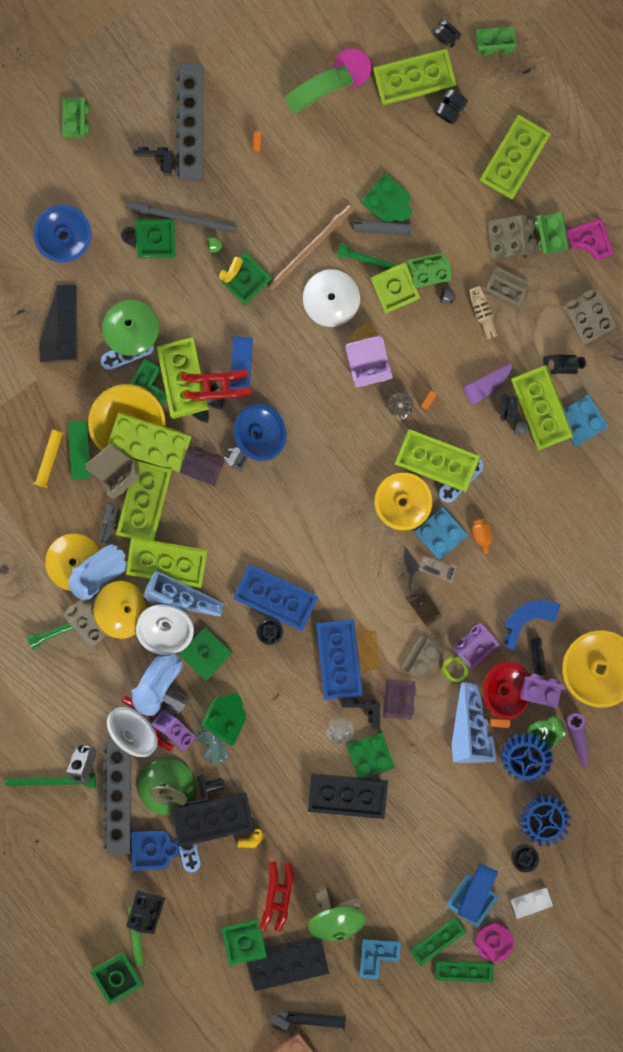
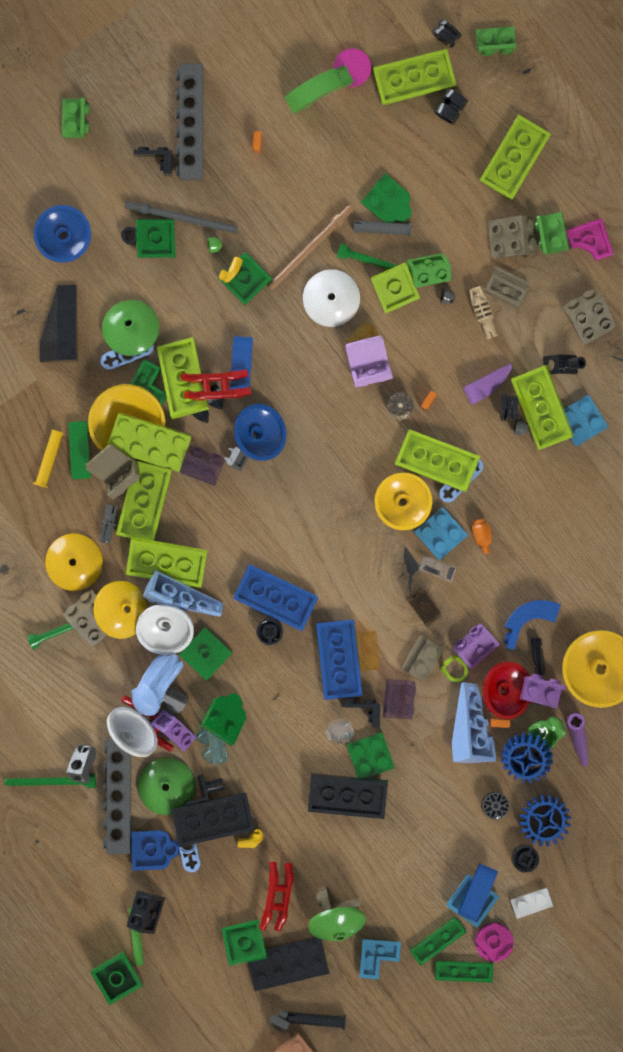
light blue hair [68,544,128,600] -> none
olive dish [149,784,187,806] -> none
none -> wheel [481,792,509,820]

